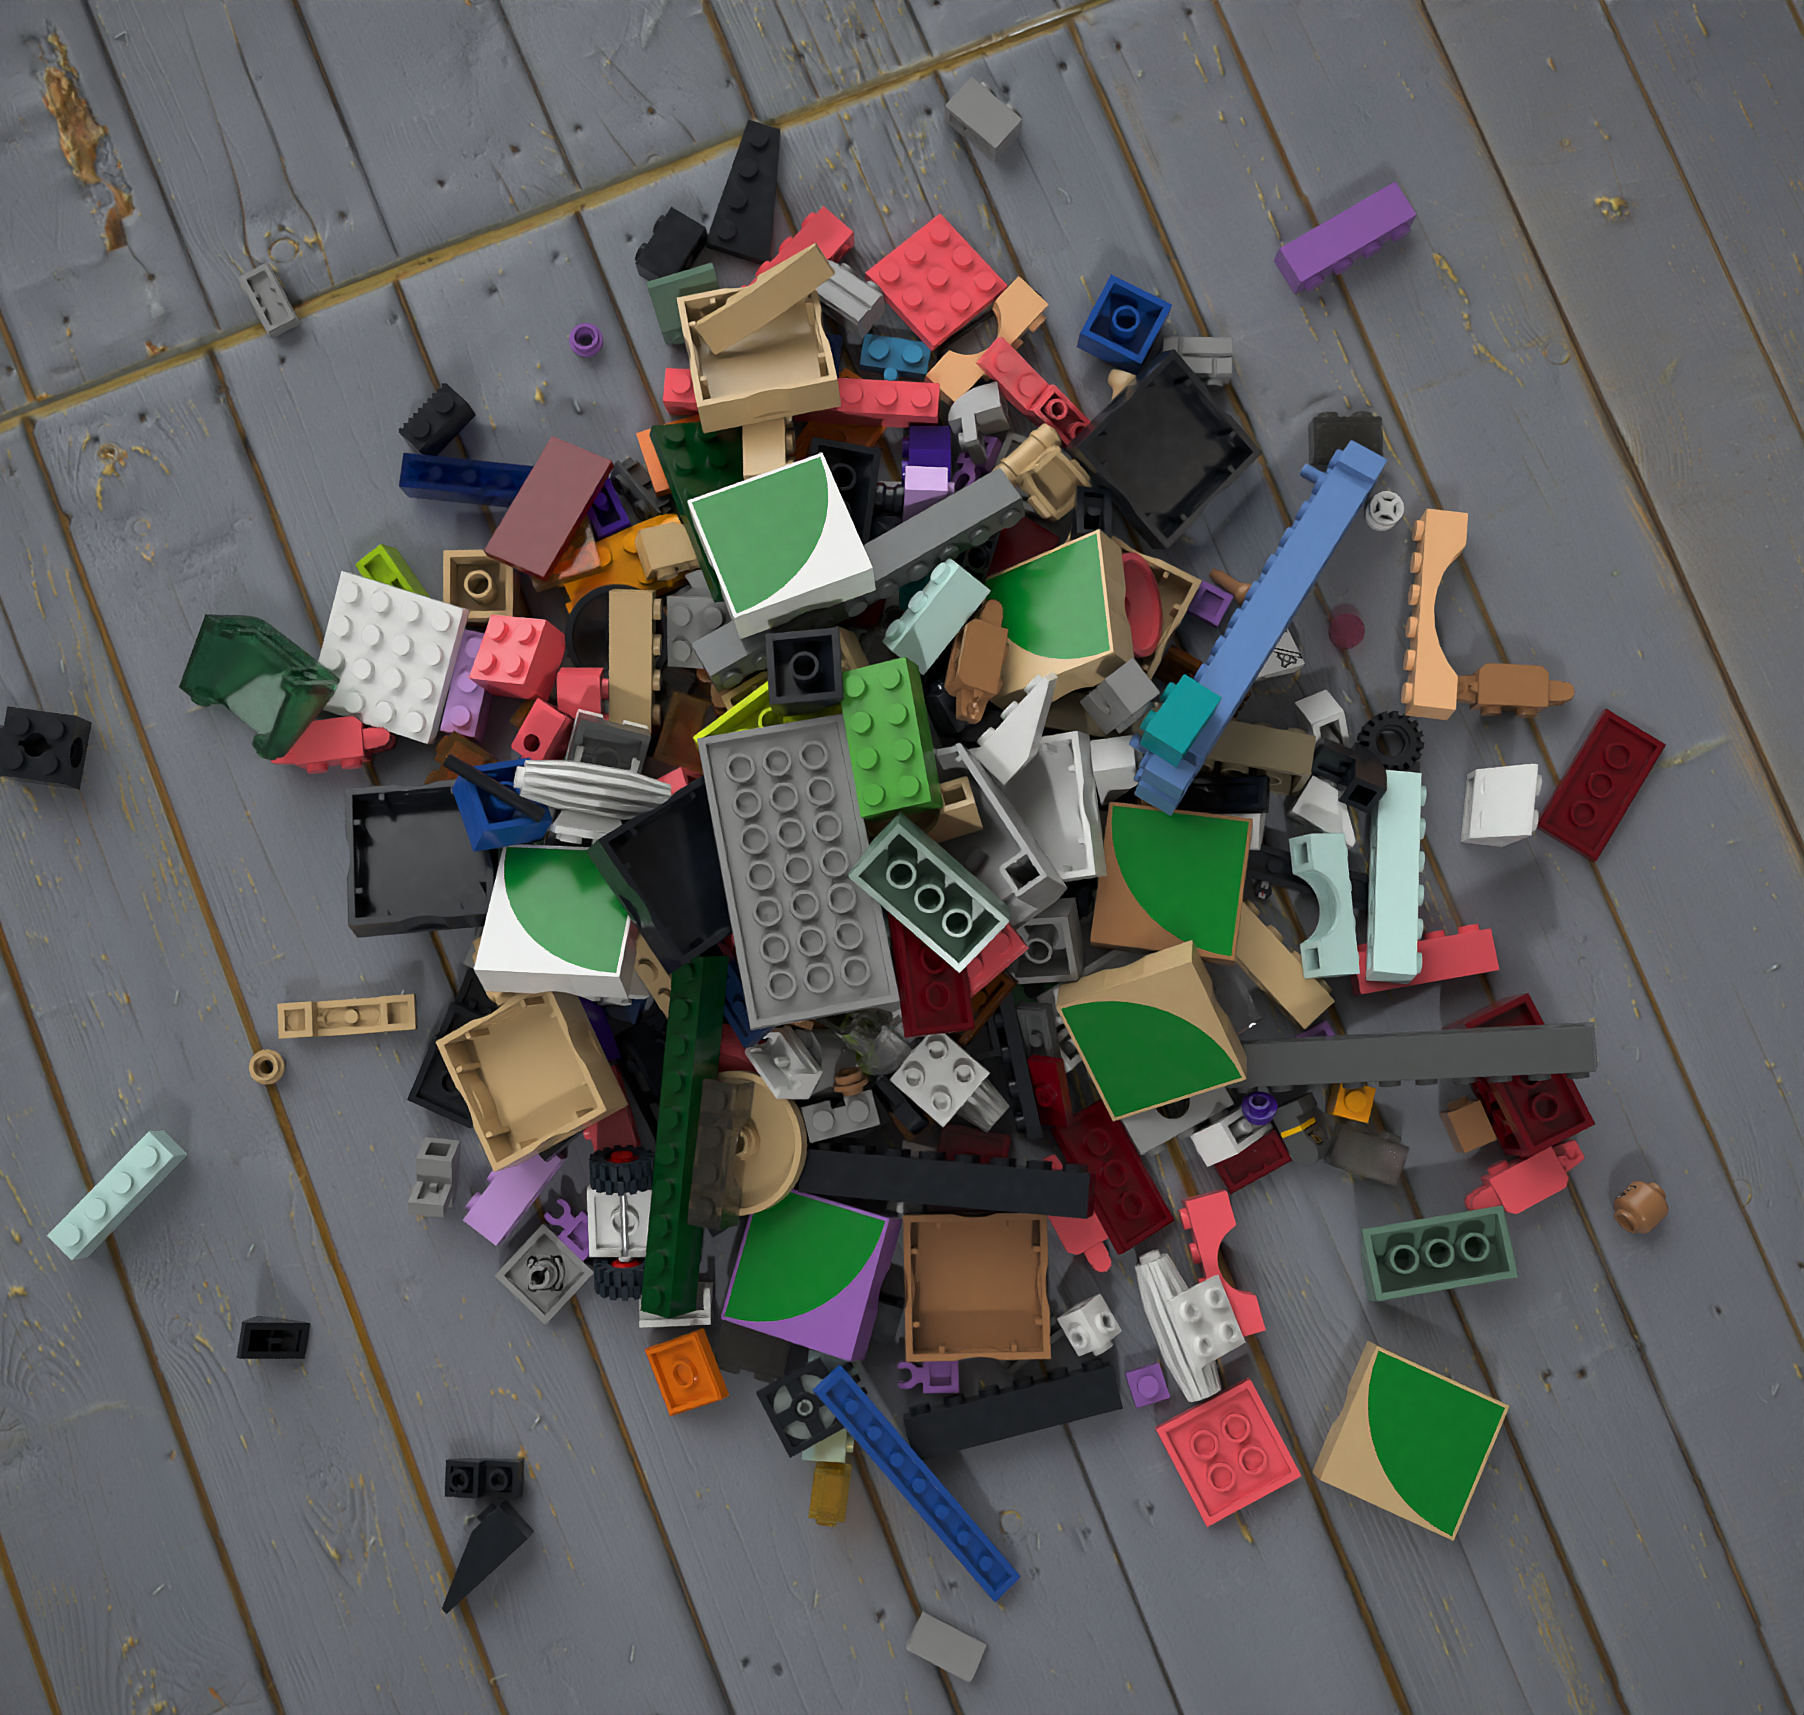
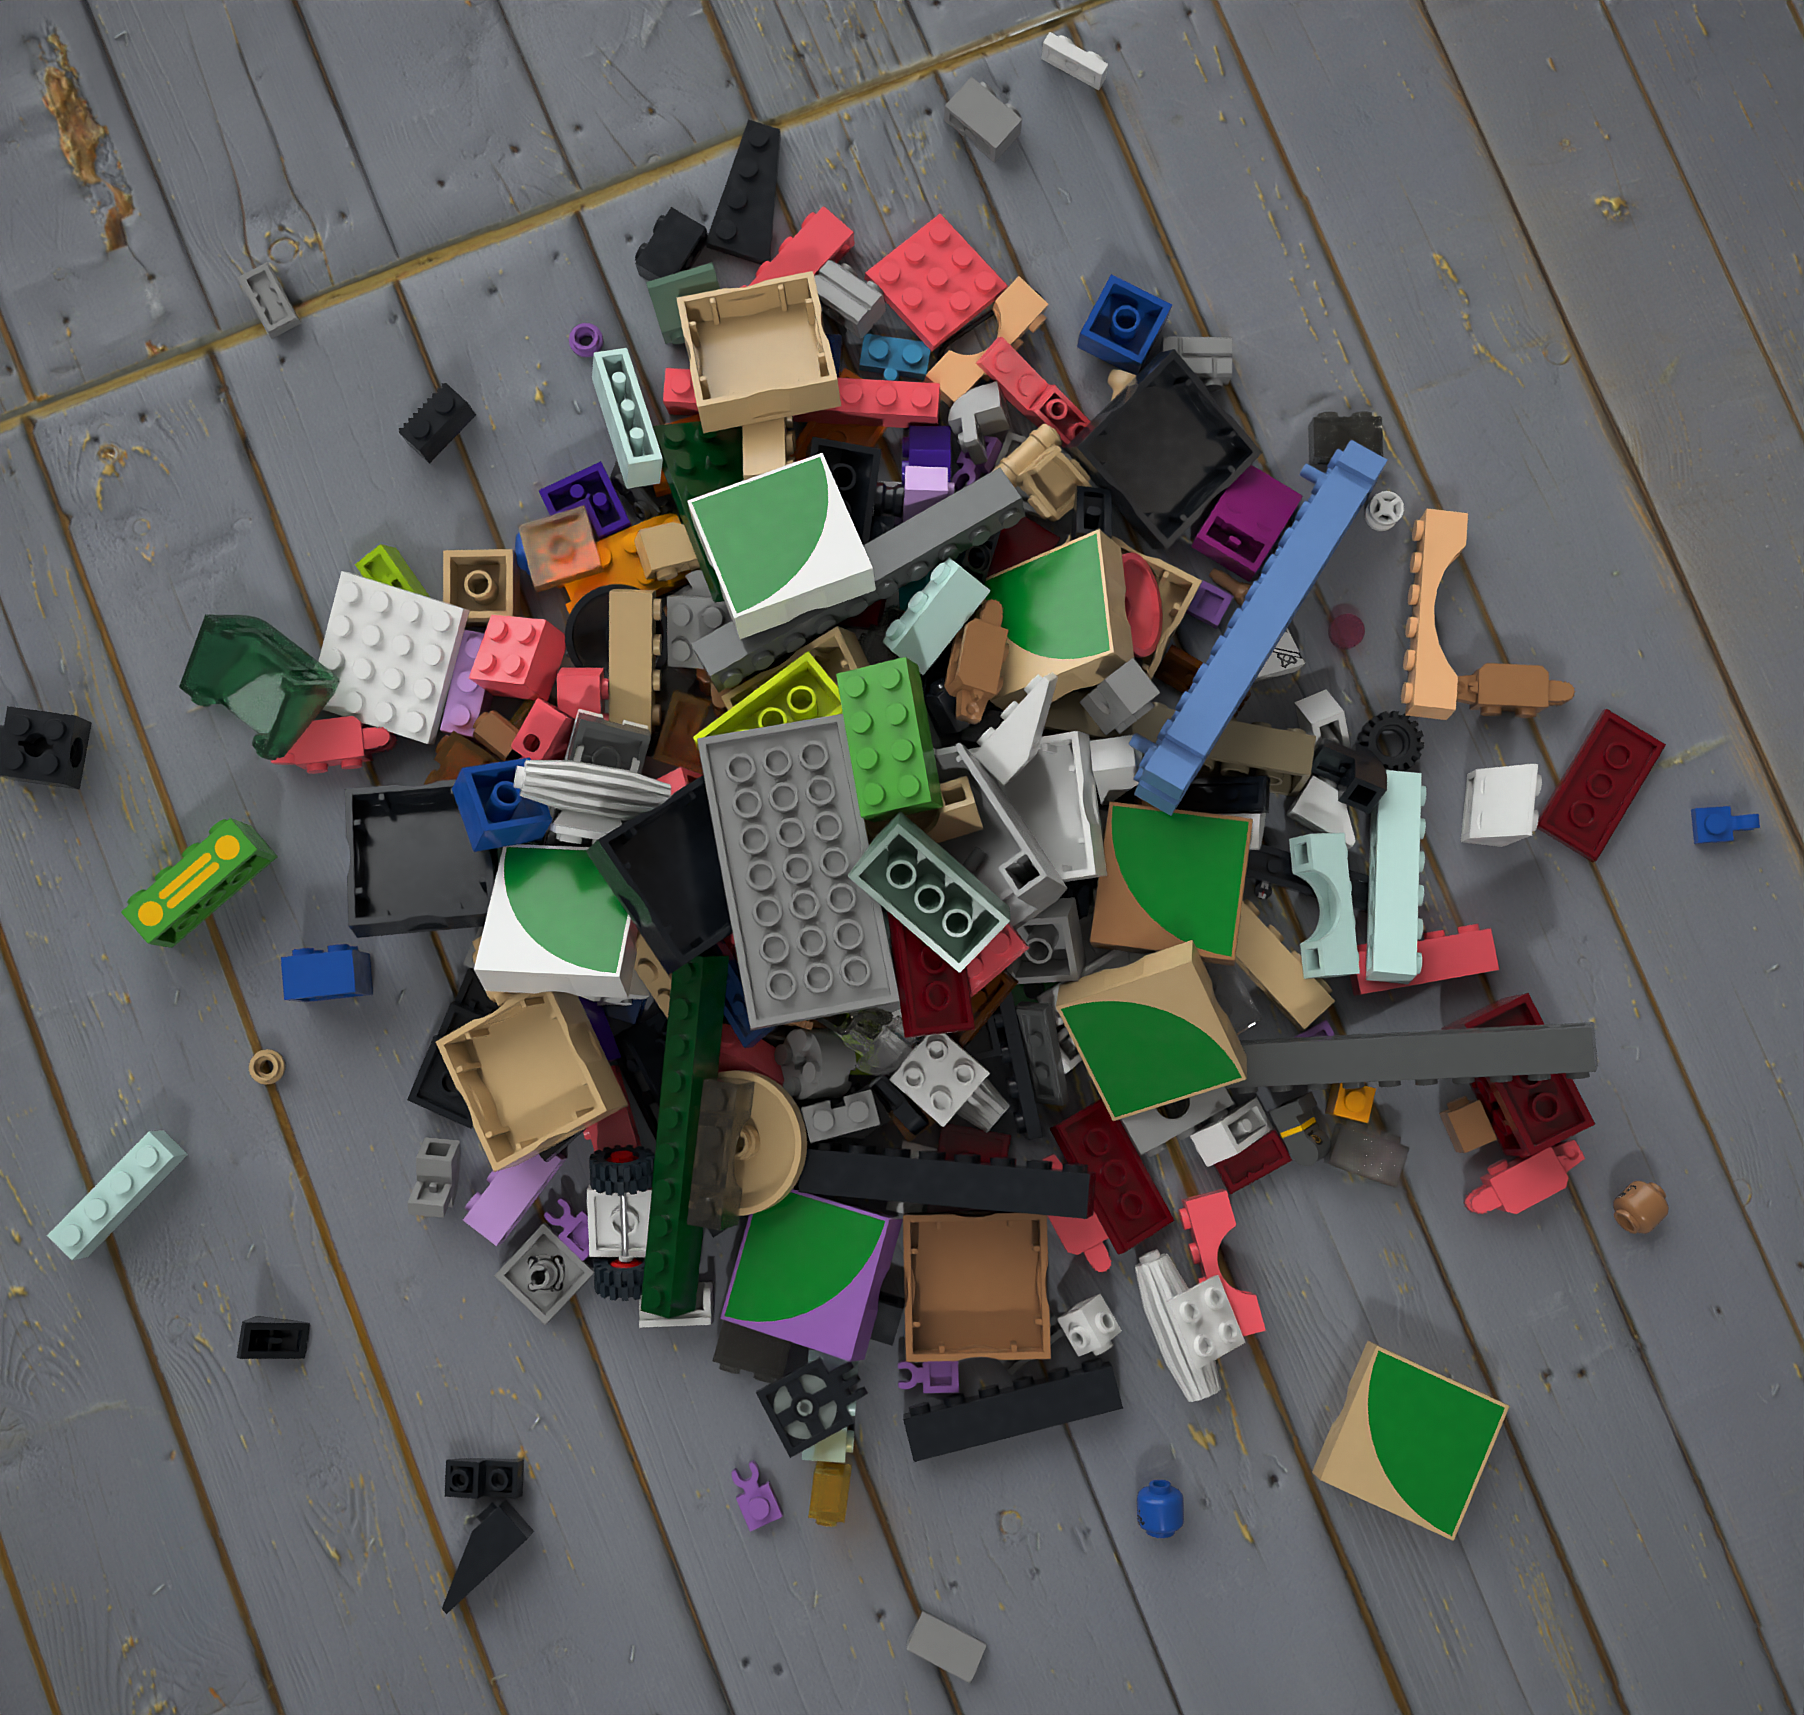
tan slope [277,994,418,1039] -> none
clear blue brick [399,453,534,508] -> none
black bar [443,753,546,823] -> none
tile [484,436,614,582] -> none
orange tile [645,1328,729,1416] -> none
tan slope [695,243,835,355] -> none
white hinge [744,1025,823,1099] -> none
black slope [765,627,844,717] -> none
blue plate [812,1365,1021,1602] -> none
medium nougat plate [833,1067,869,1096] -> none
dark red plate [1026,1055,1074,1128] -> none
medium lavender plate [1124,1361,1170,1408] -> none
teal brick [1139,674,1222,768] -> none
coral plate [1155,1377,1301,1527] -> none
dark purple plate [1241,1091,1277,1126] -> none
medium lavender brick [1274,182,1417,294] -> none
sand green slope [1361,1205,1519,1301] -> none
none -> bright green brick [121,818,278,948]
none -> blue brick [281,944,373,1002]
none -> medium nougat brick [473,710,522,761]
none -> light aqua brick [592,348,663,489]
none -> medium lavender plate [732,1460,783,1532]
none -> white plate [1041,32,1108,90]
none -> blue head [1137,1480,1184,1538]
none -> magenta slope [1191,465,1303,582]
none -> blue plate [1691,806,1760,844]

